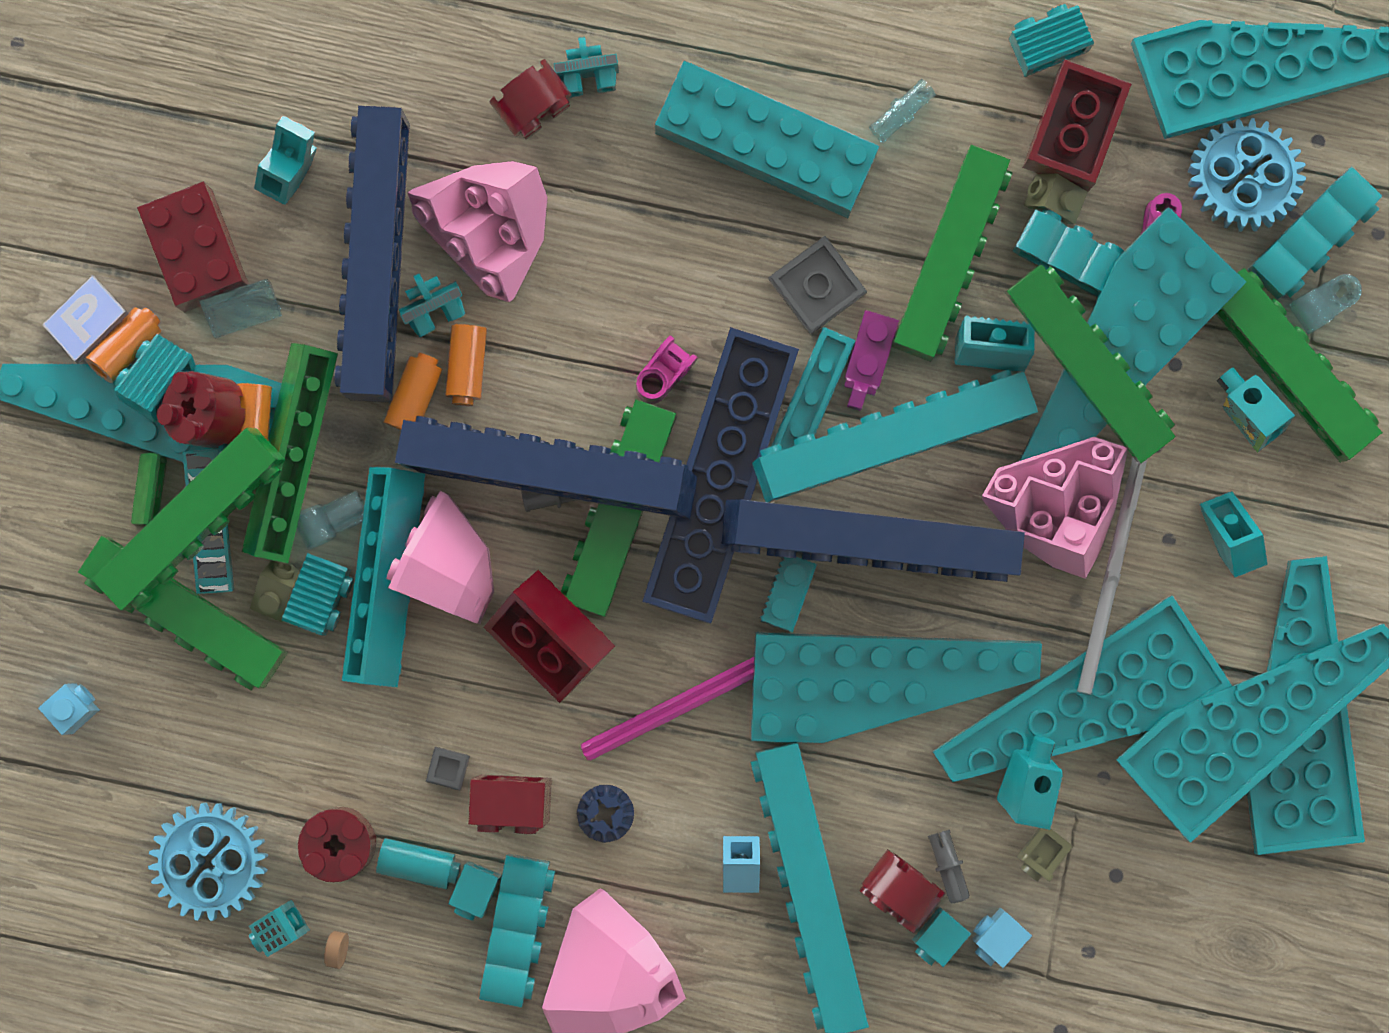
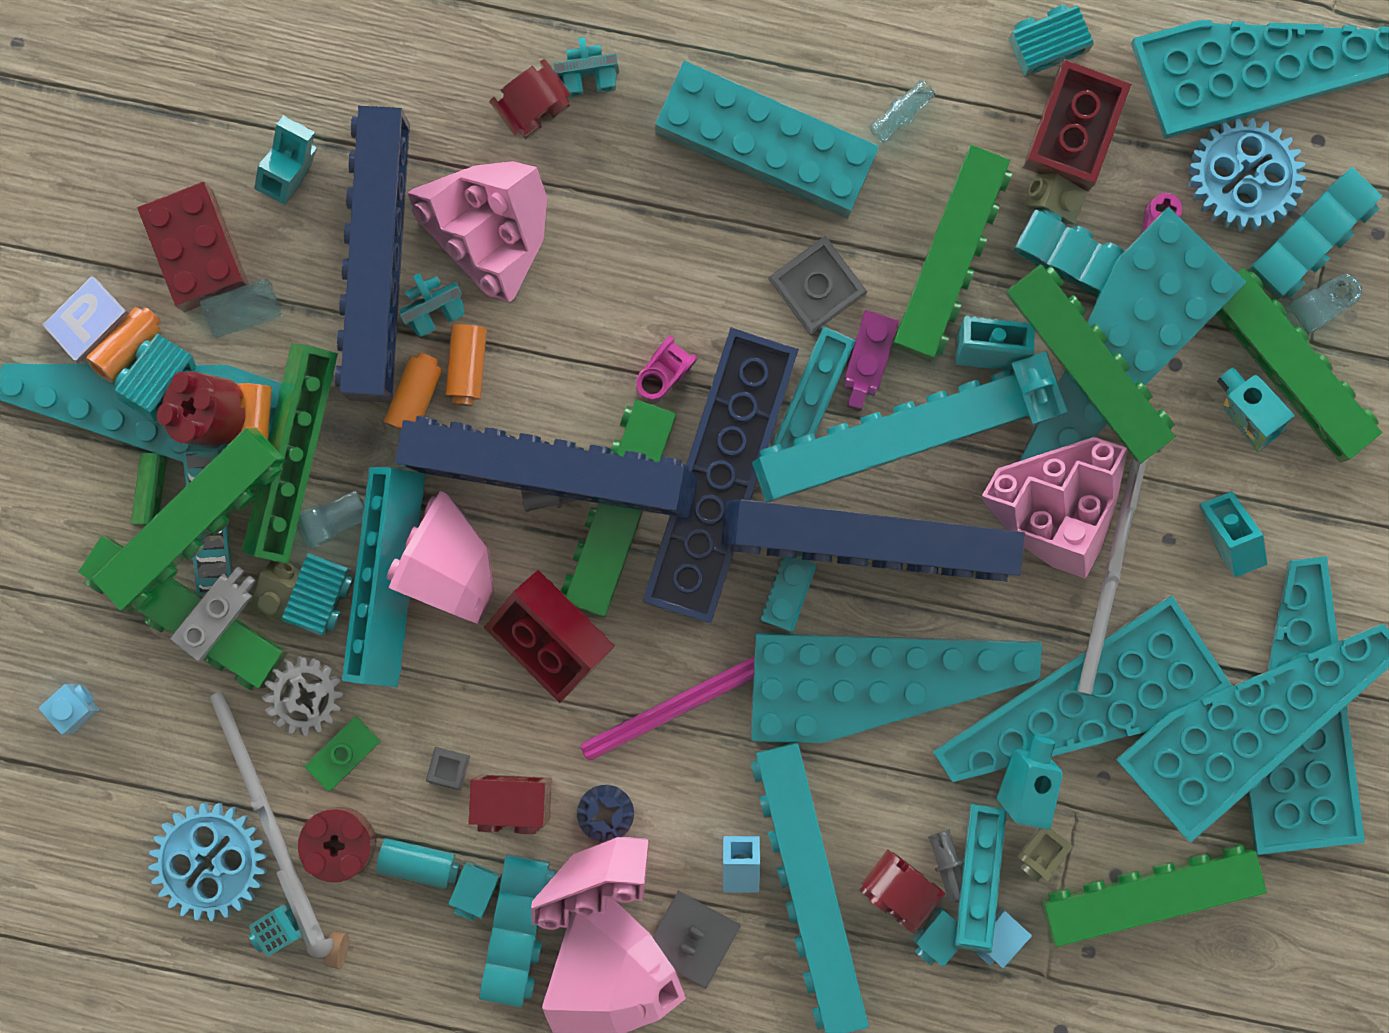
none -> light grey hinge [170,567,256,661]
none -> light grey bar [210,692,333,958]
none -> light grey gear [262,656,343,736]
none -> green plate [304,716,382,792]
none -> bright pink brick [531,837,649,930]
none -> dark grey piece [653,890,741,989]
none -> teal tile [954,804,1007,953]
none -> teal hips [1012,351,1069,425]
none -> green brick [1040,844,1267,947]

